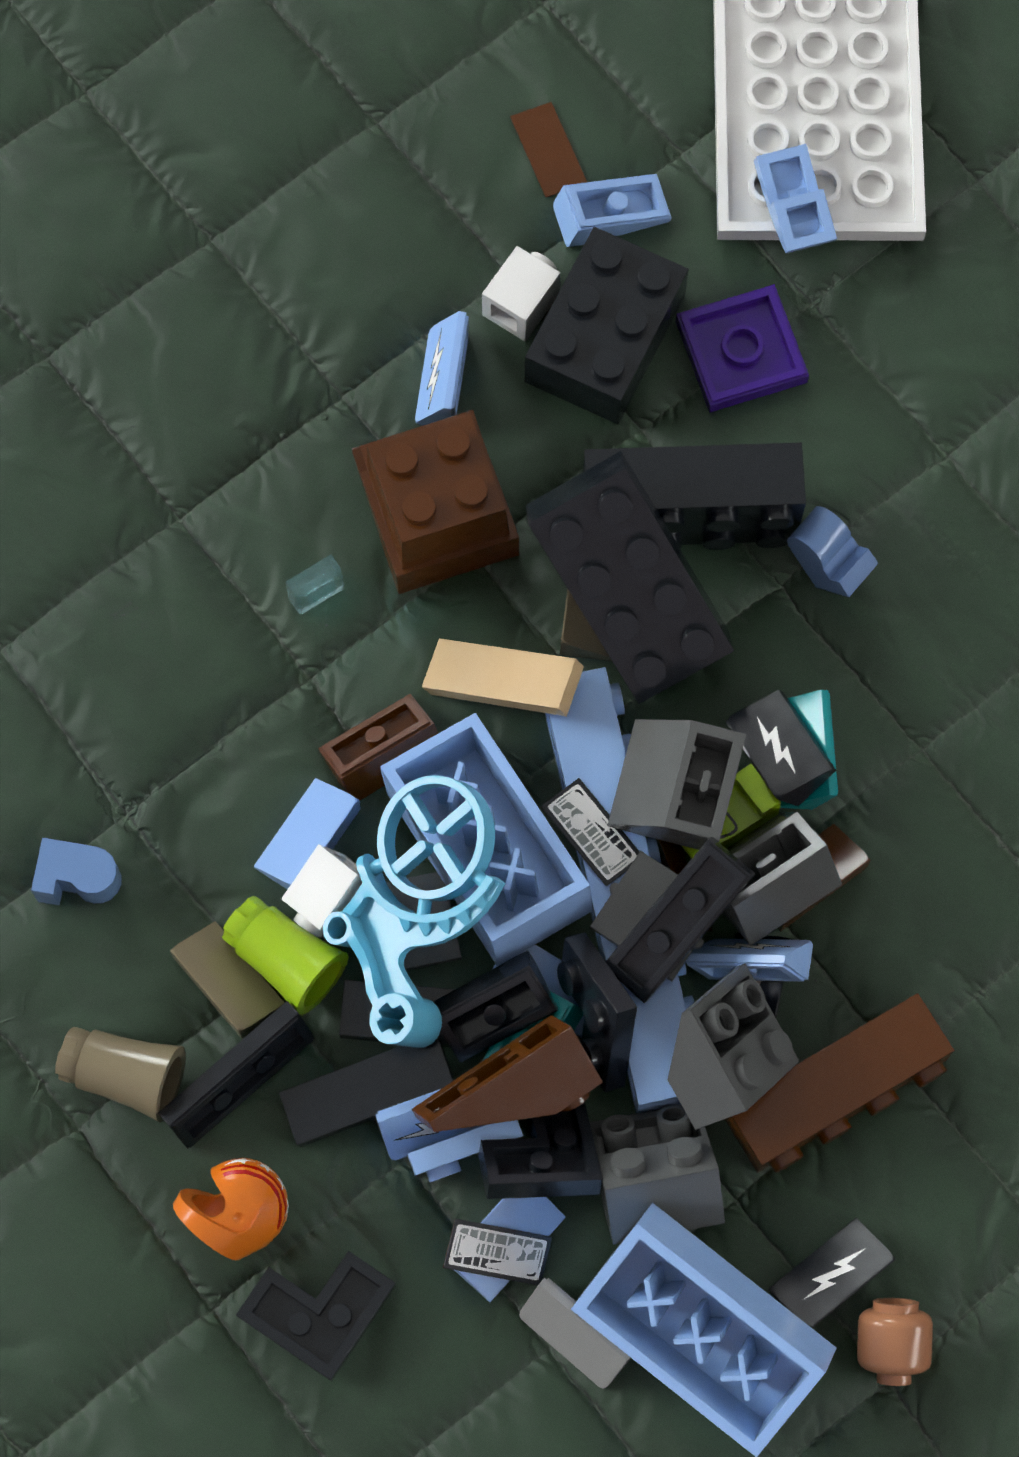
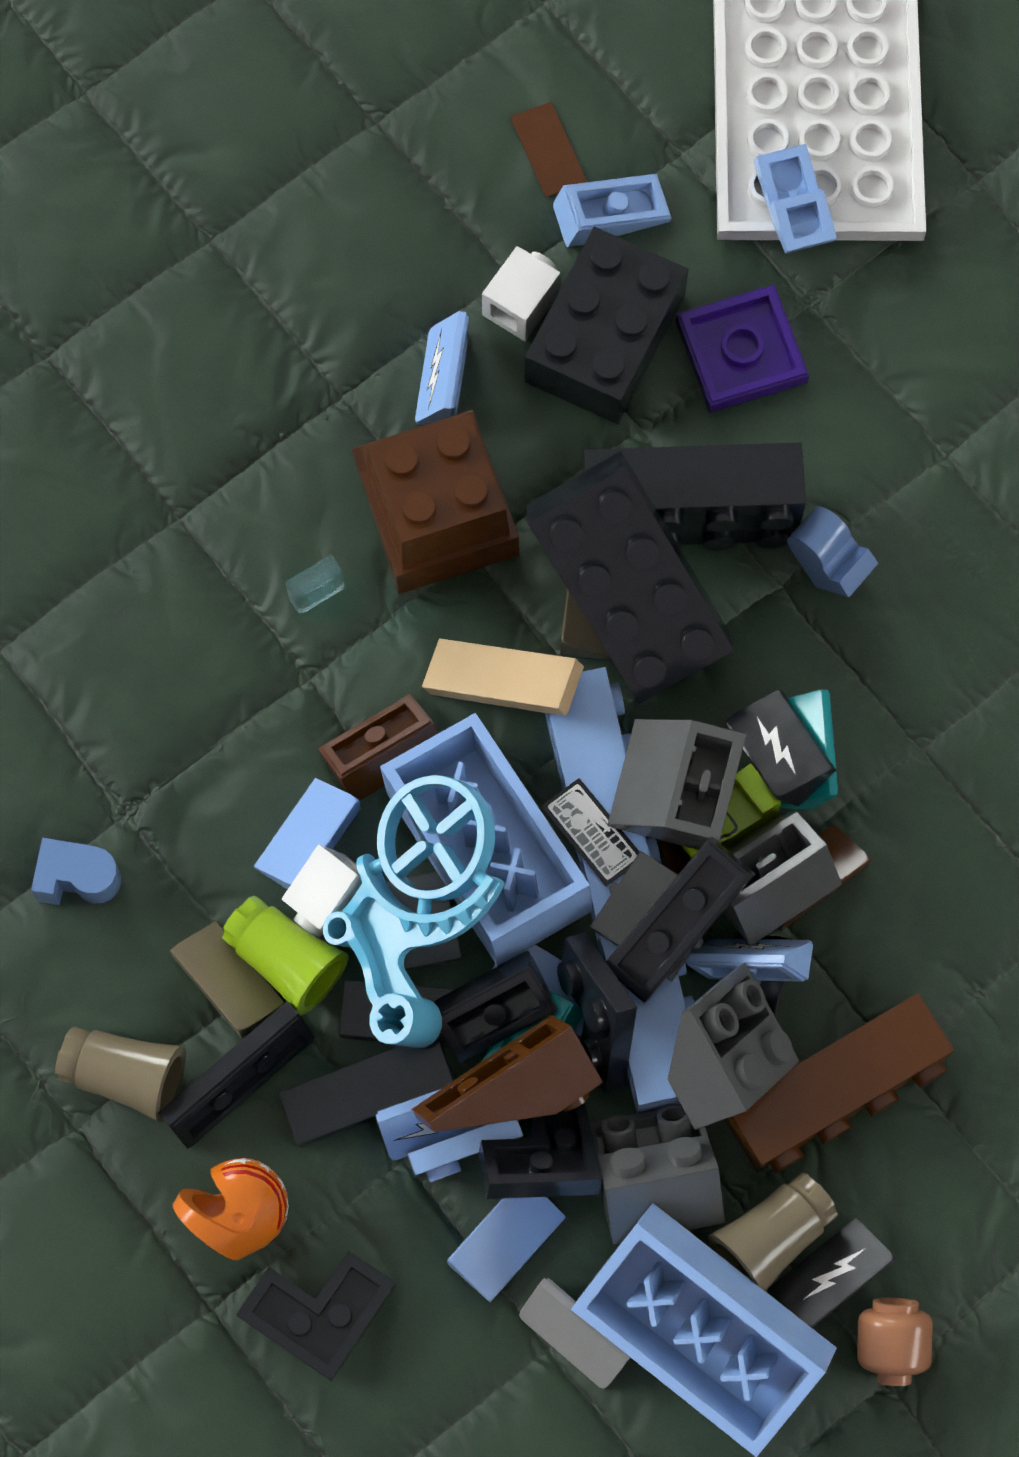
sticker [443,1218,552,1285] -> none
none -> dark tan plant [708,1173,838,1292]

